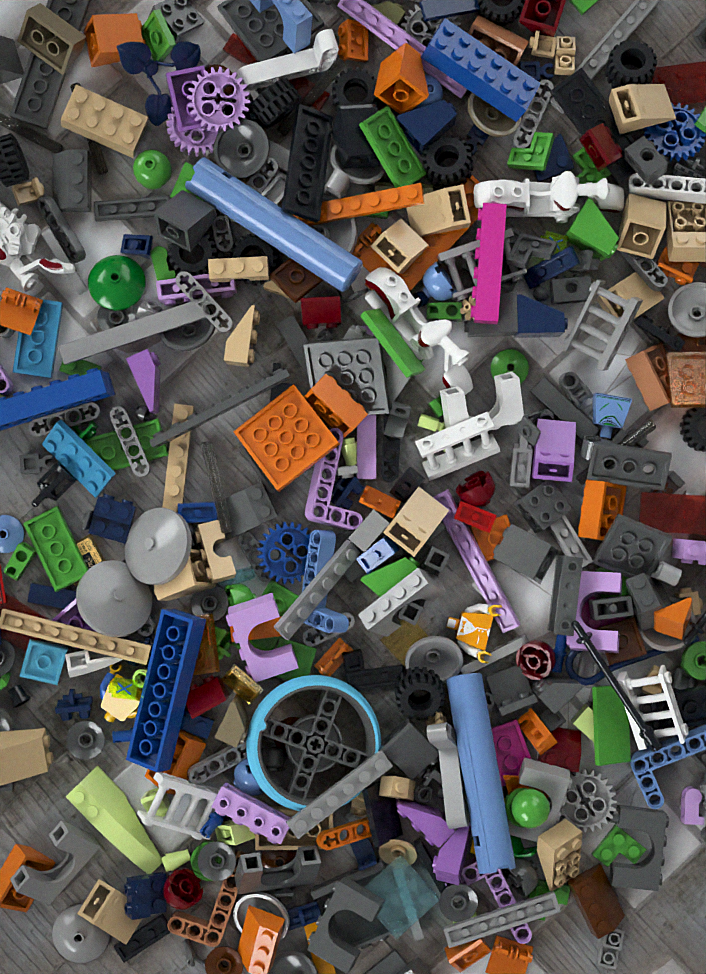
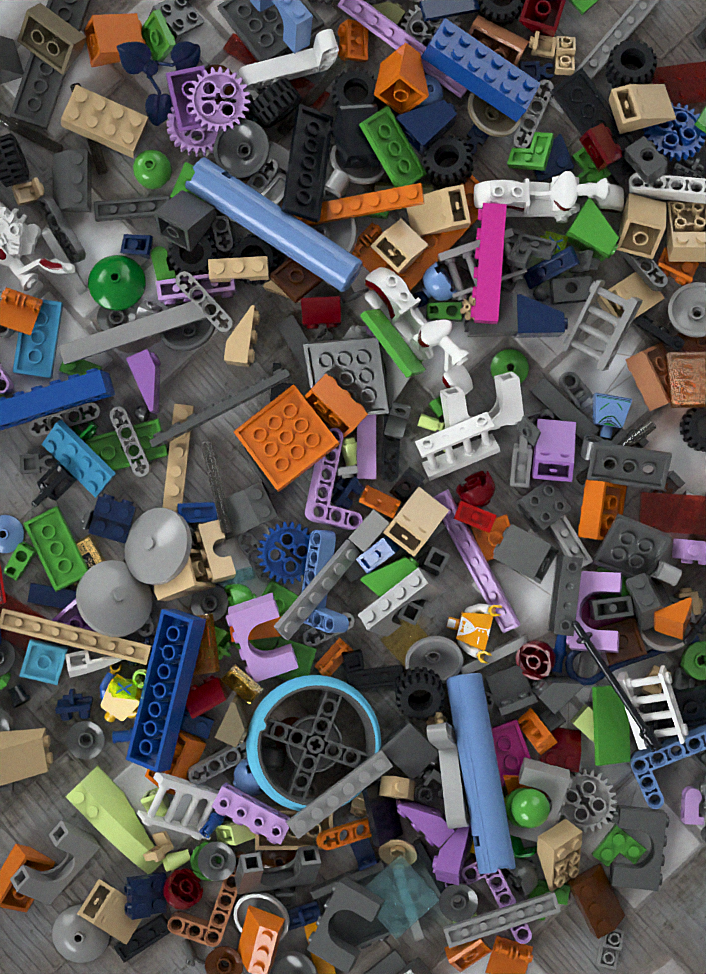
none -> tan bracket [143,831,174,862]

